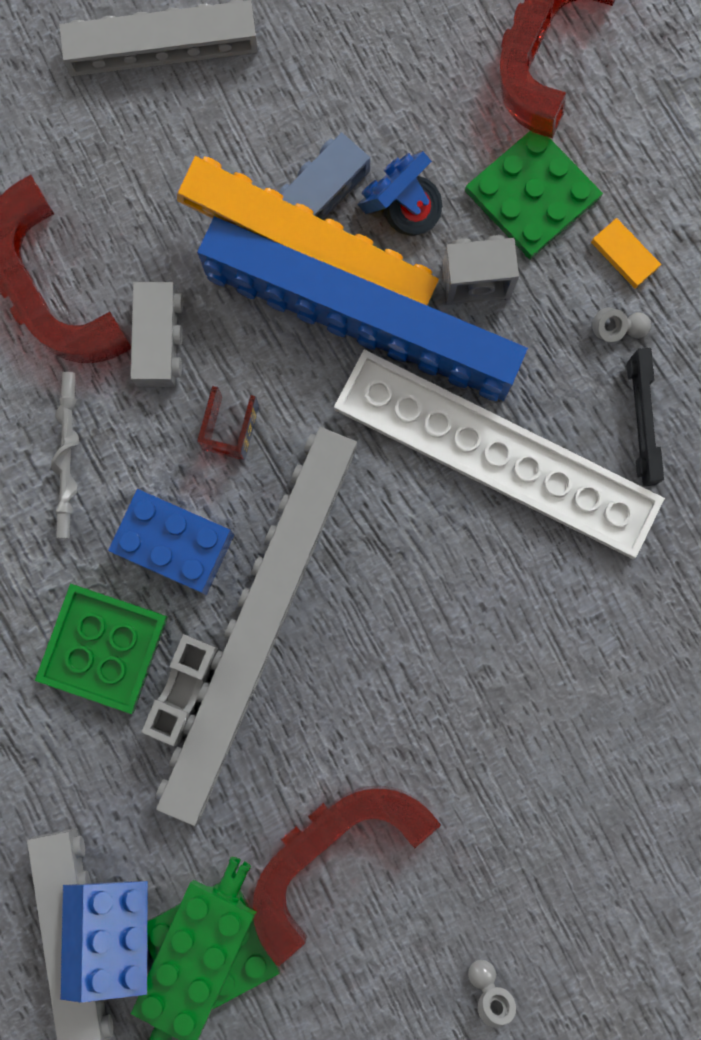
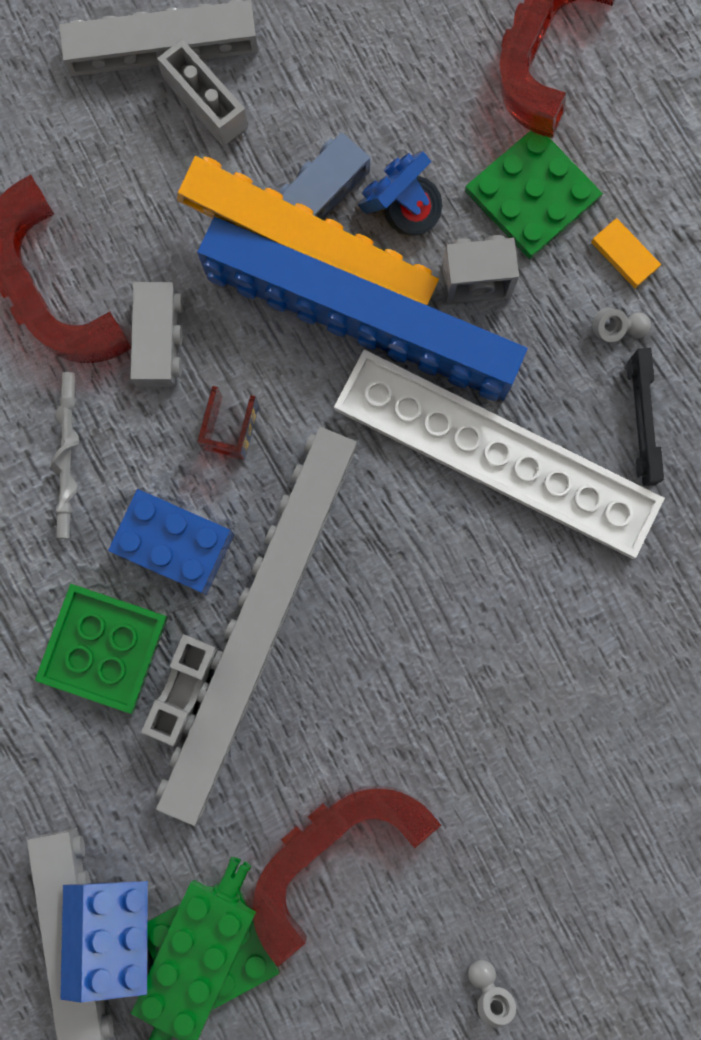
none -> light grey brick [157,39,248,147]

